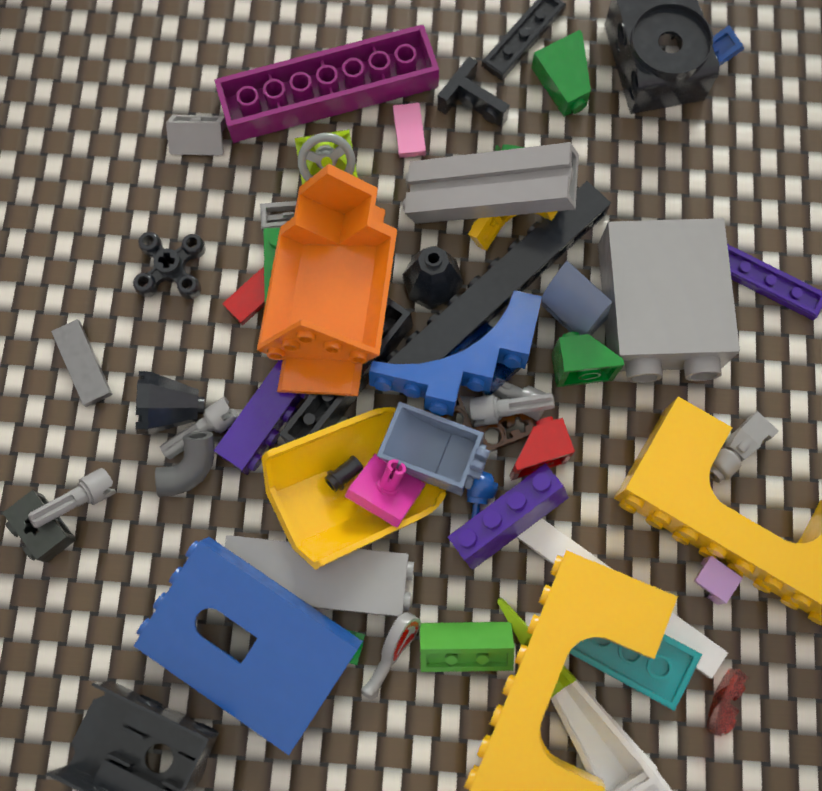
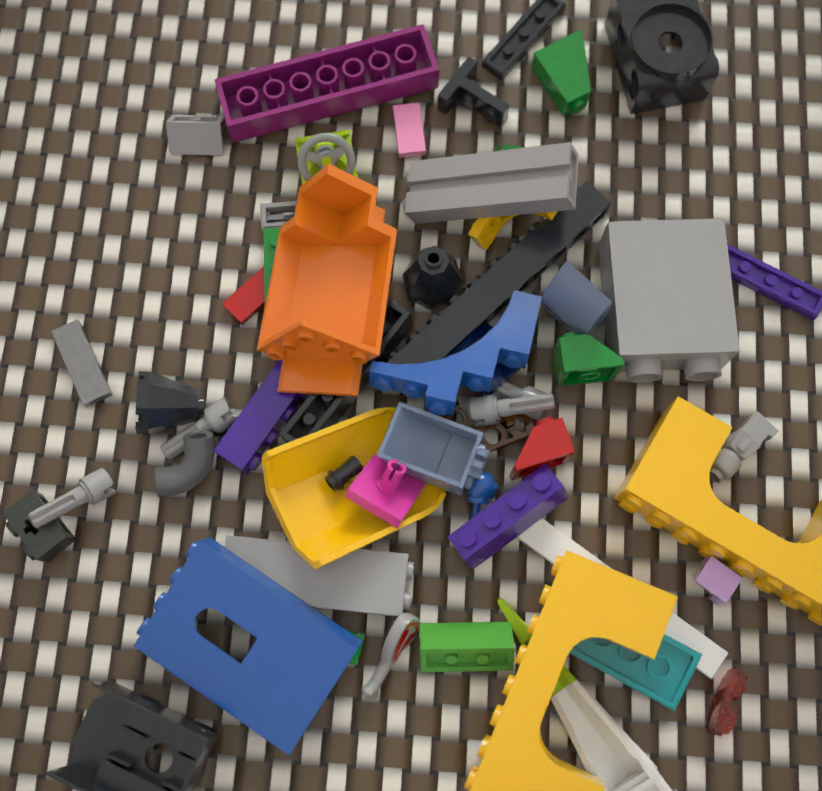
black gear [133,232,206,300] -> none
blue bracket [712,25,744,67] -> none

